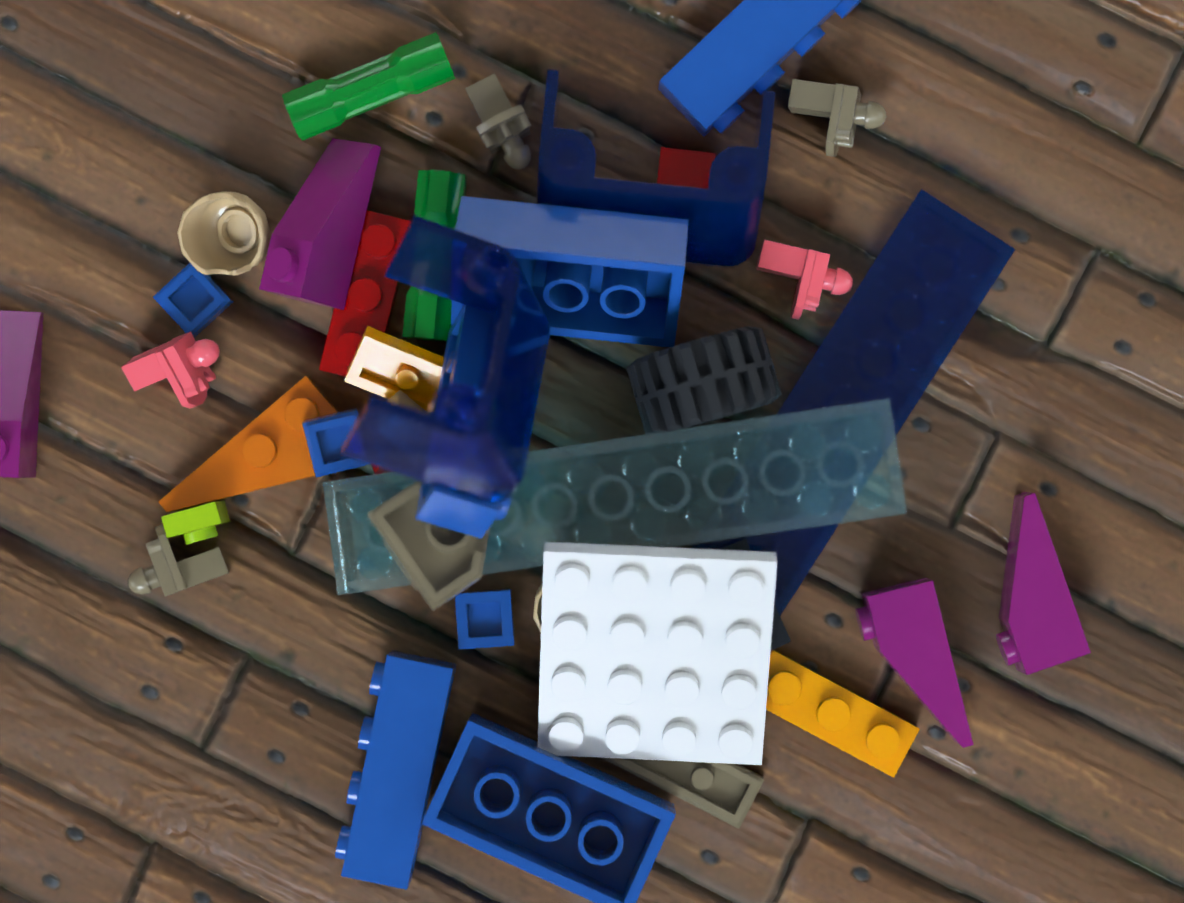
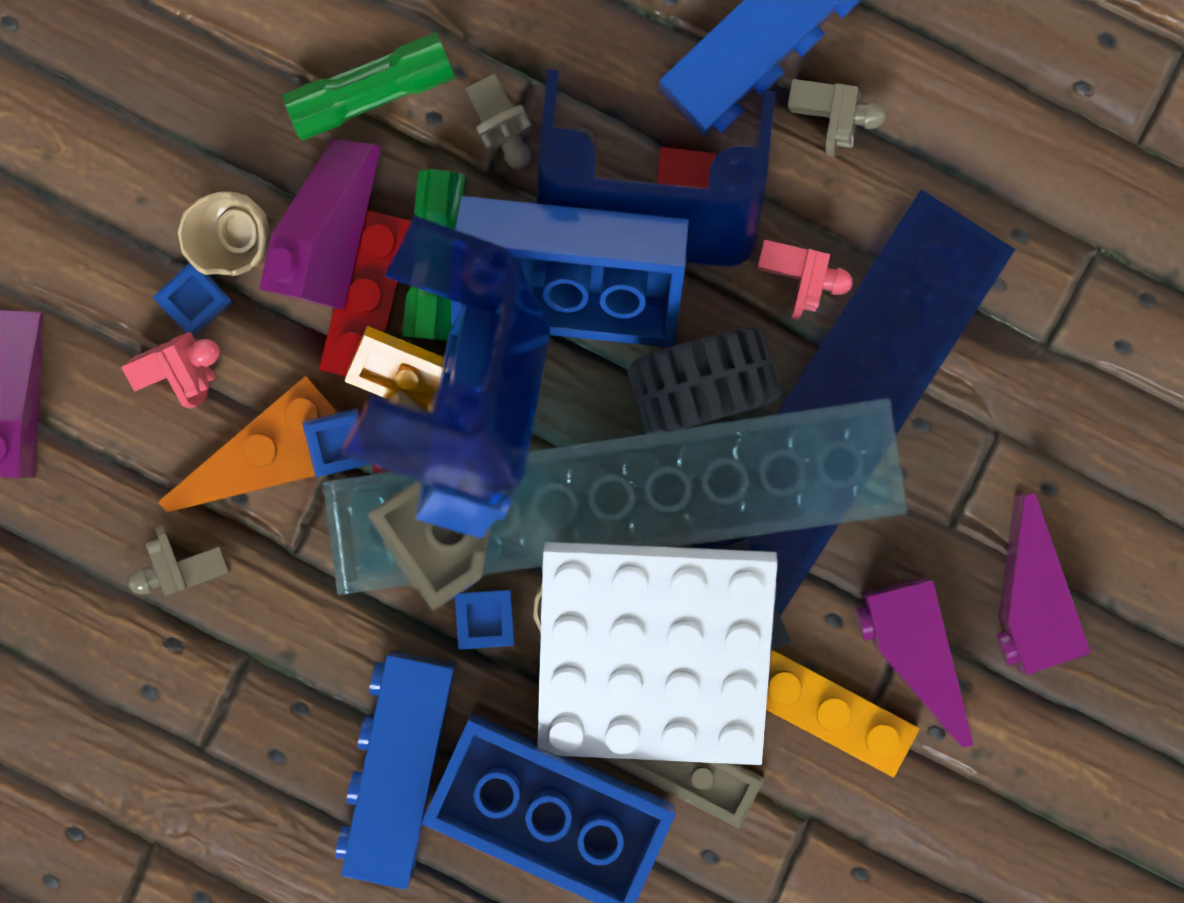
lime plate [161,500,231,545] -> none

